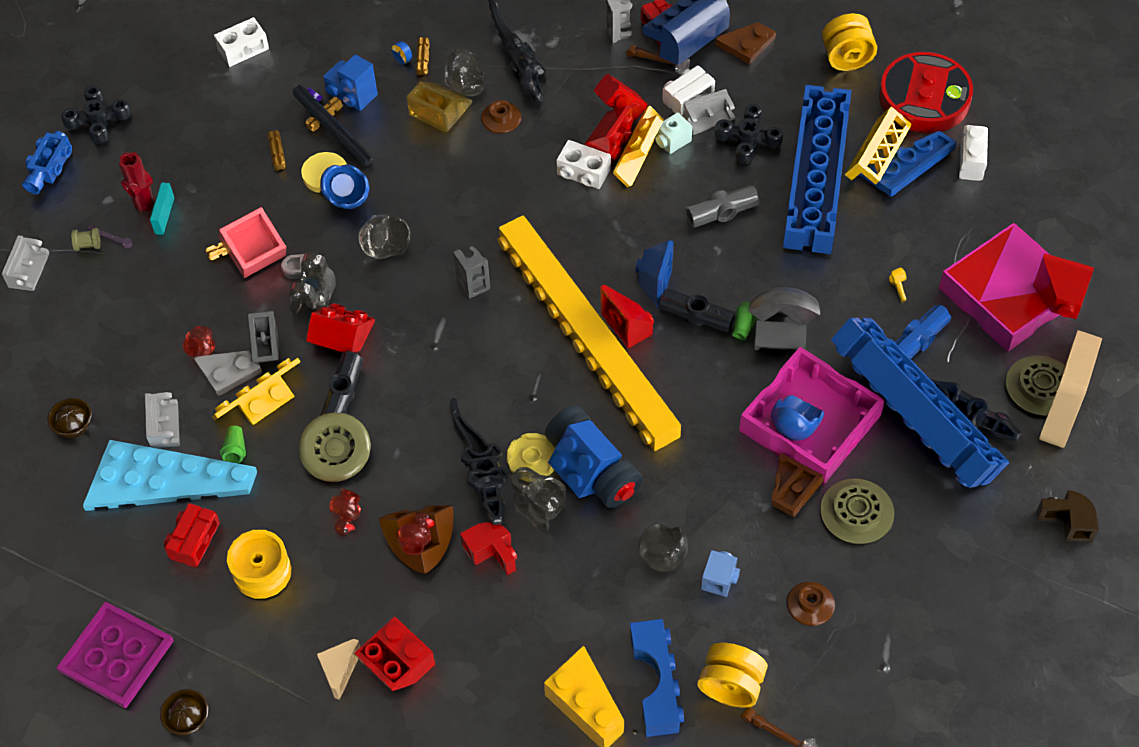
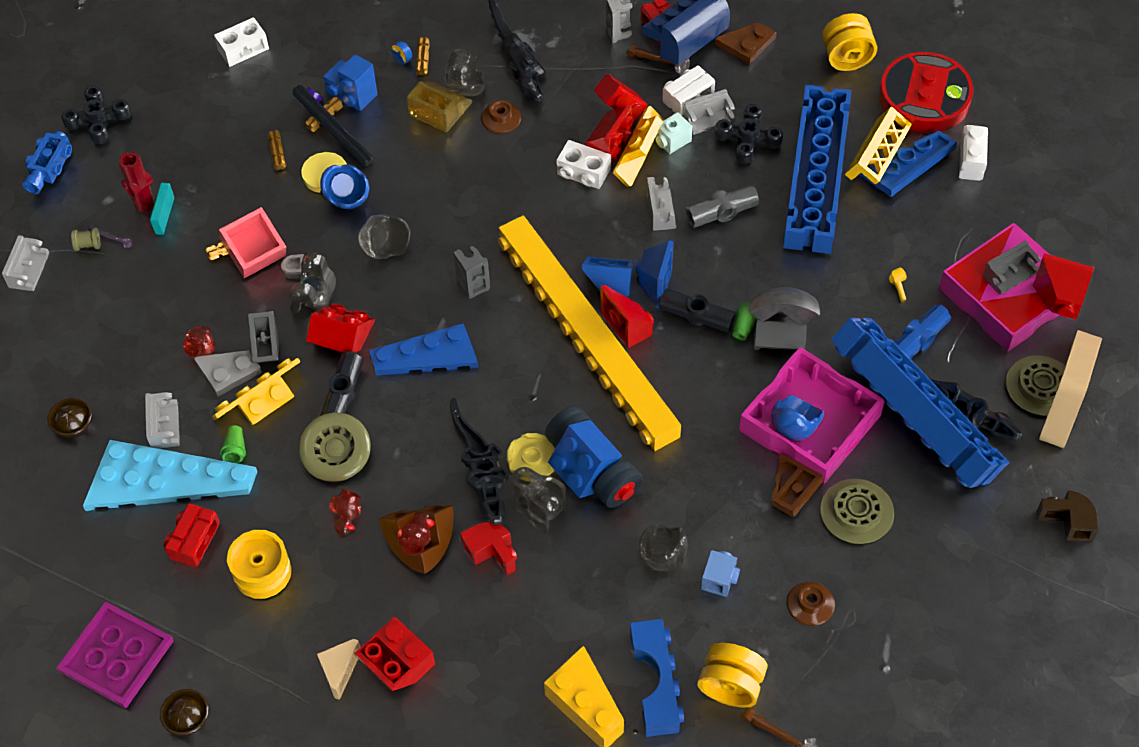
none -> blue wing [369,323,479,376]
none -> blue slope [582,257,634,298]
none -> light grey hinge [647,177,676,231]
none -> dark grey hinge [983,240,1040,295]

